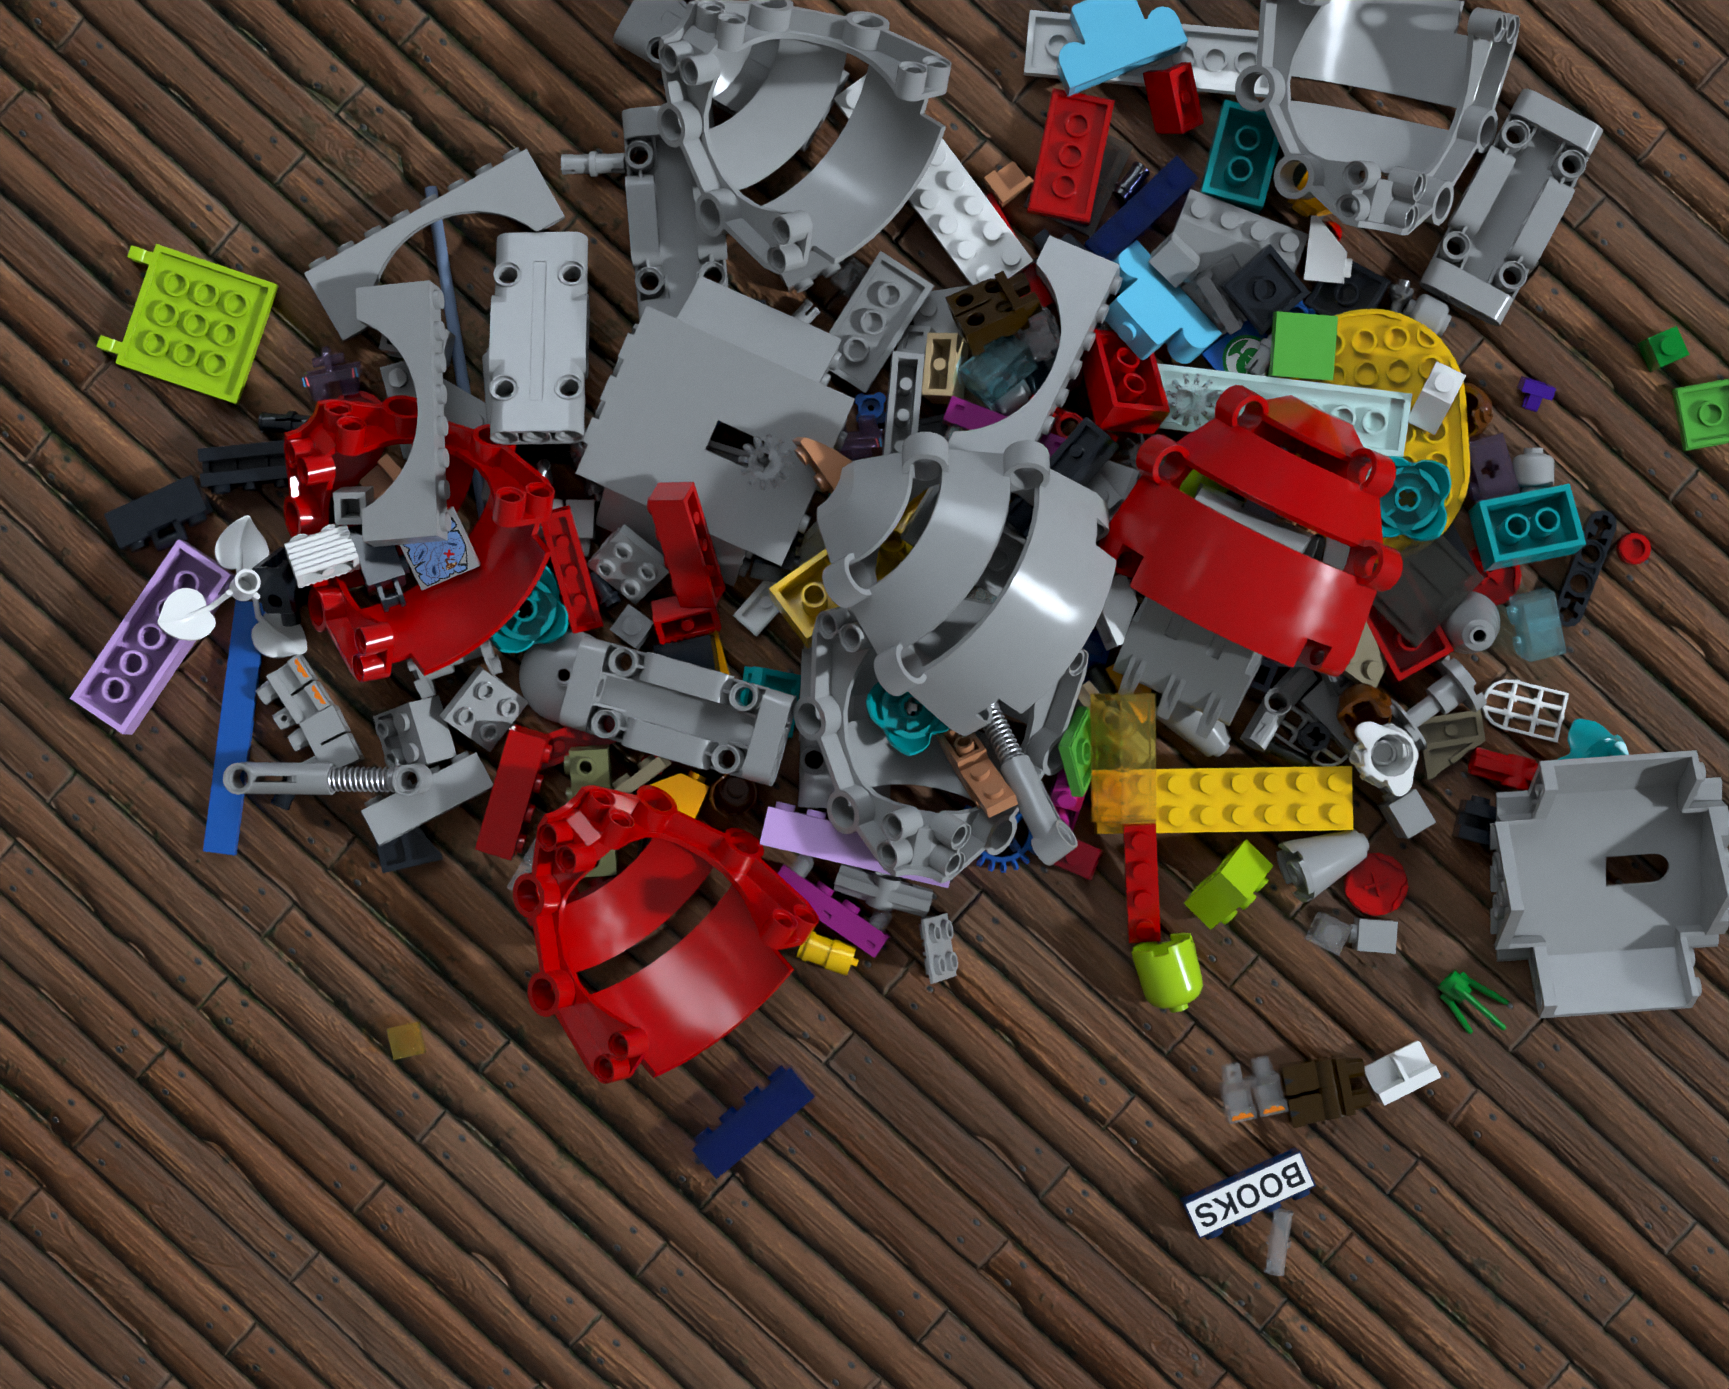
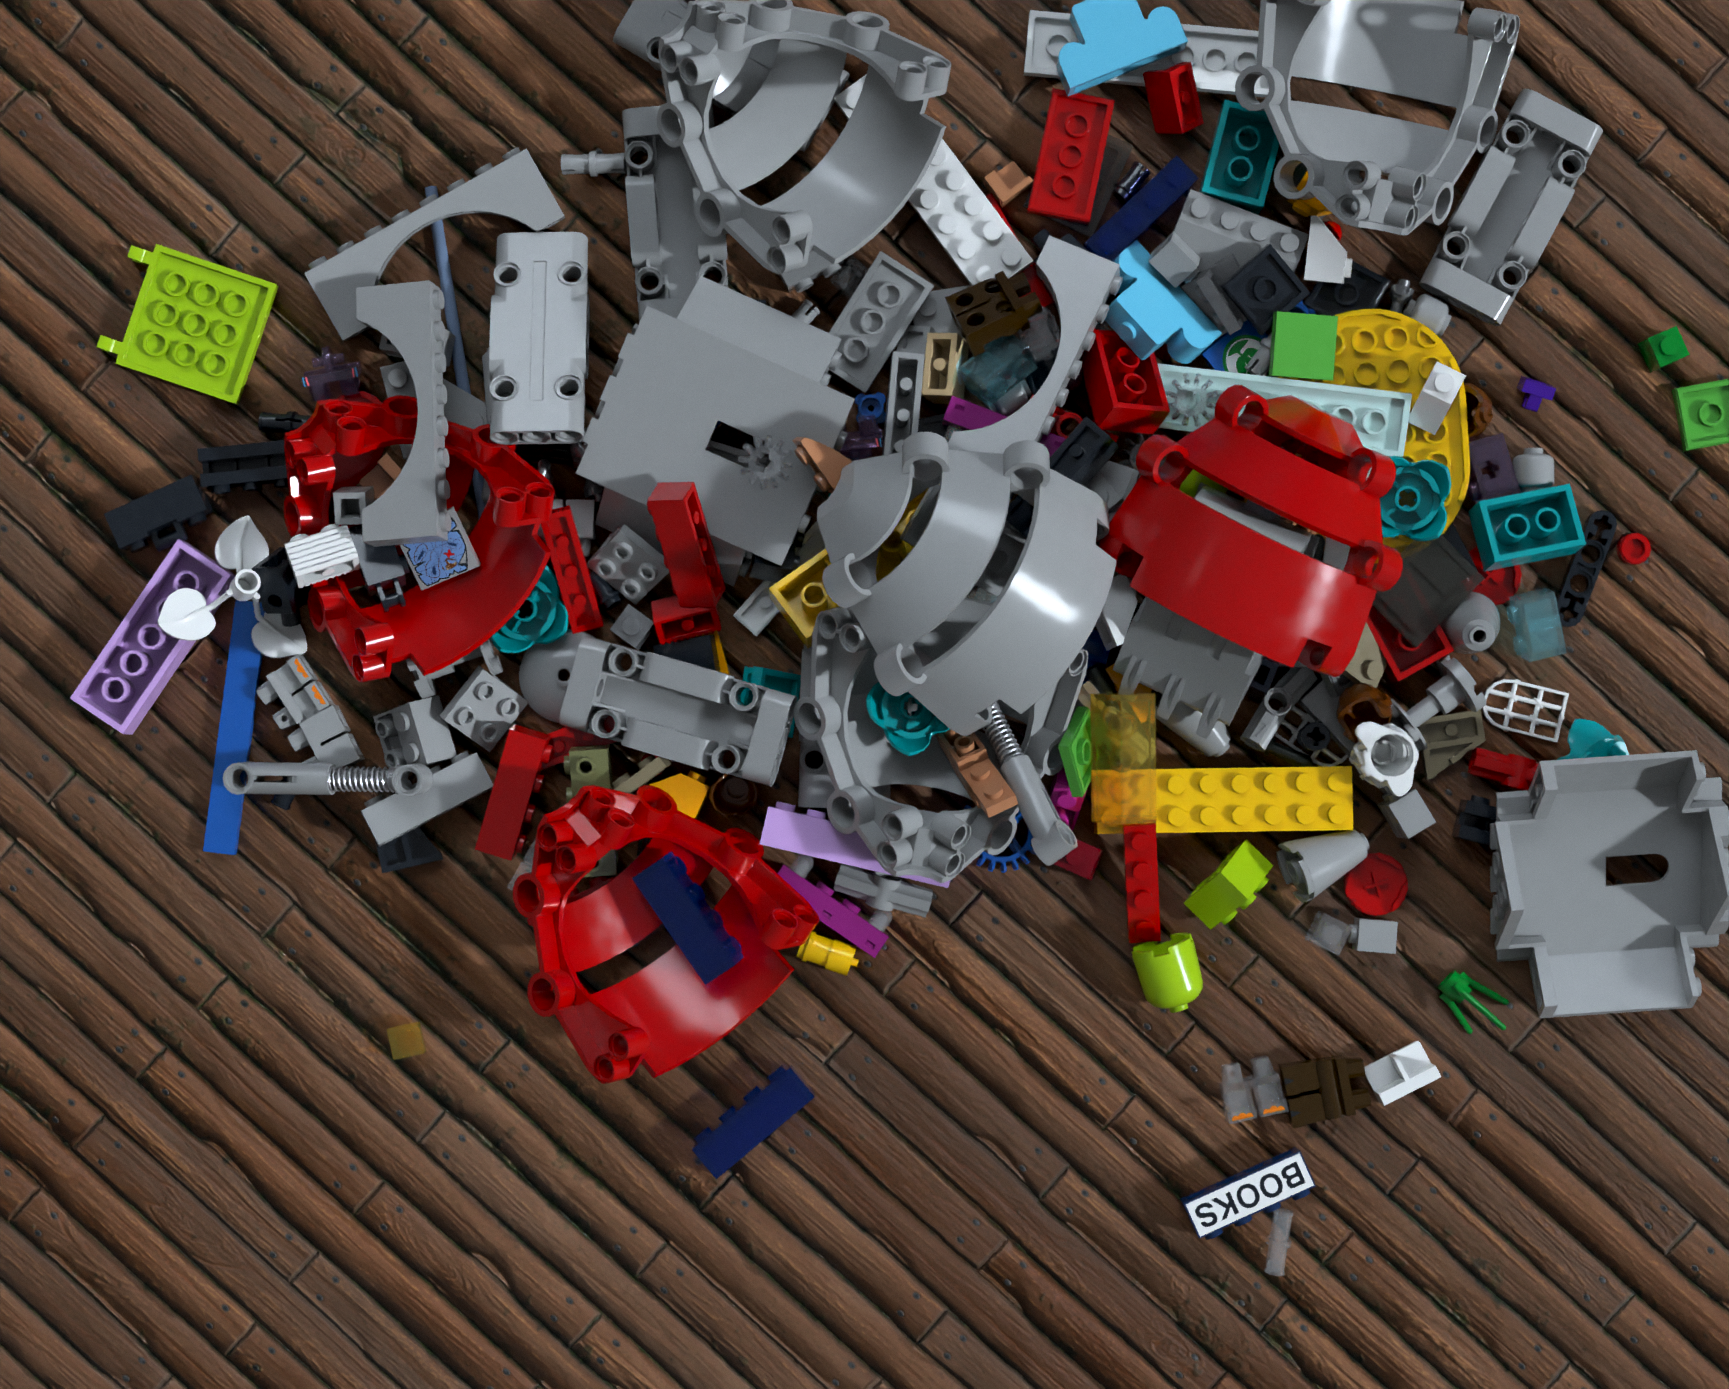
light grey hinge [919,913,958,984] -> none
none -> clear blue brick [632,851,744,985]

